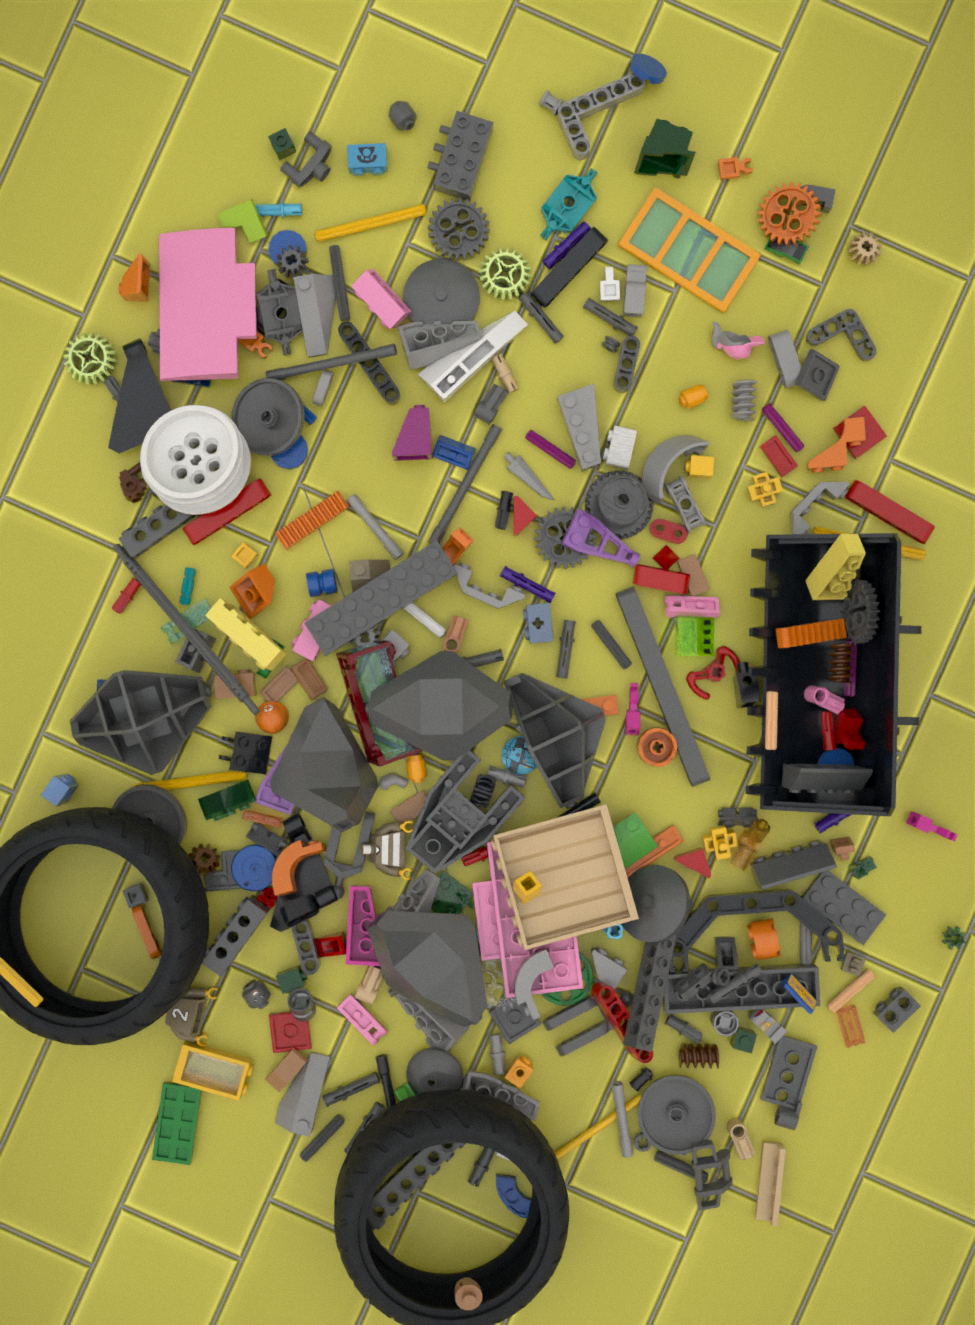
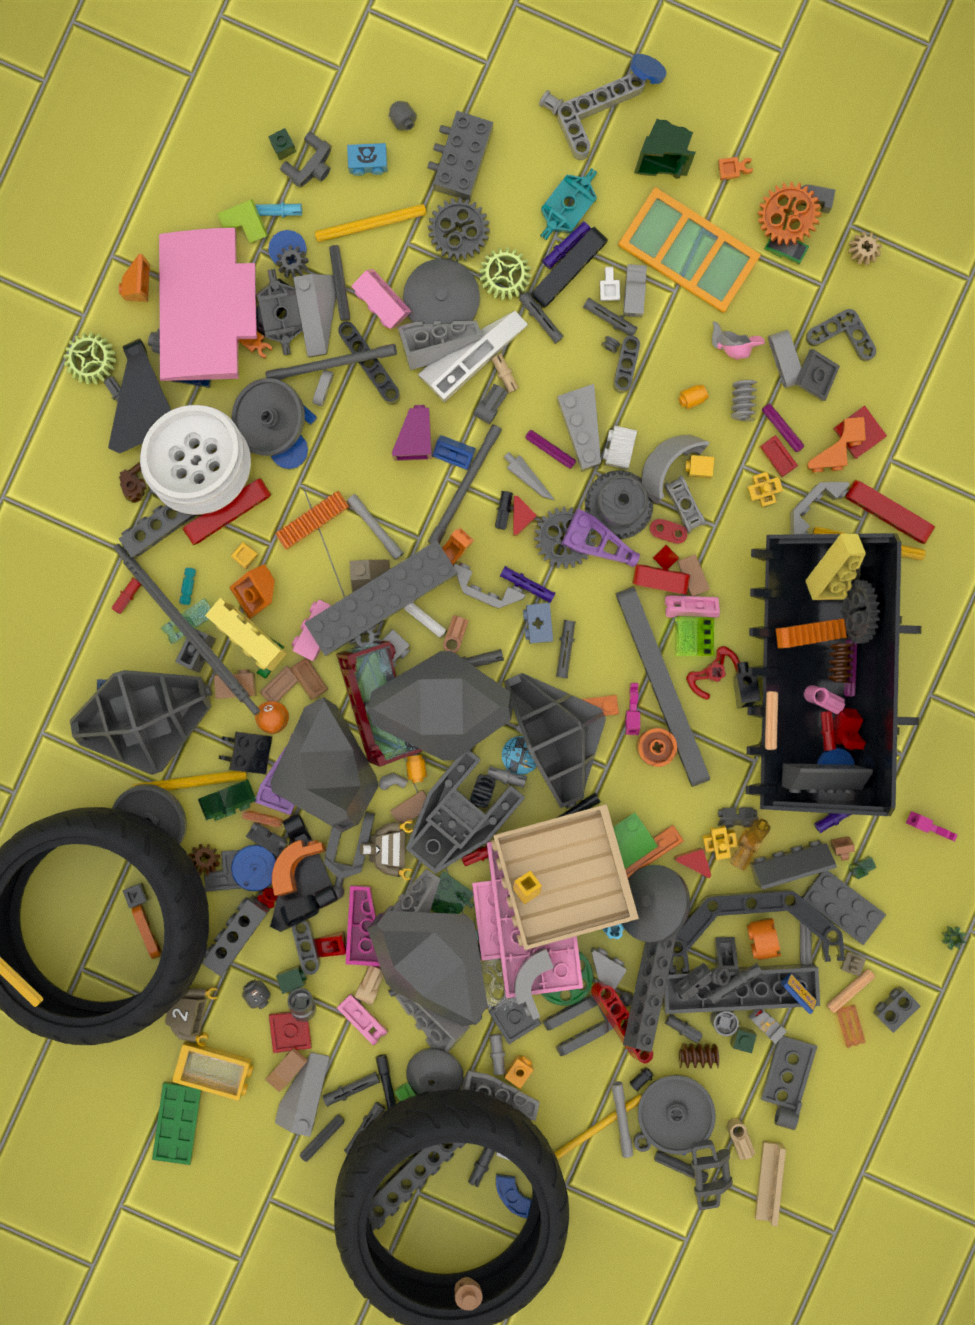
medium blue brick [41,774,79,806] -> none
blue wheel [306,569,337,597] -> none
dark grey axle [591,620,632,669] -> none

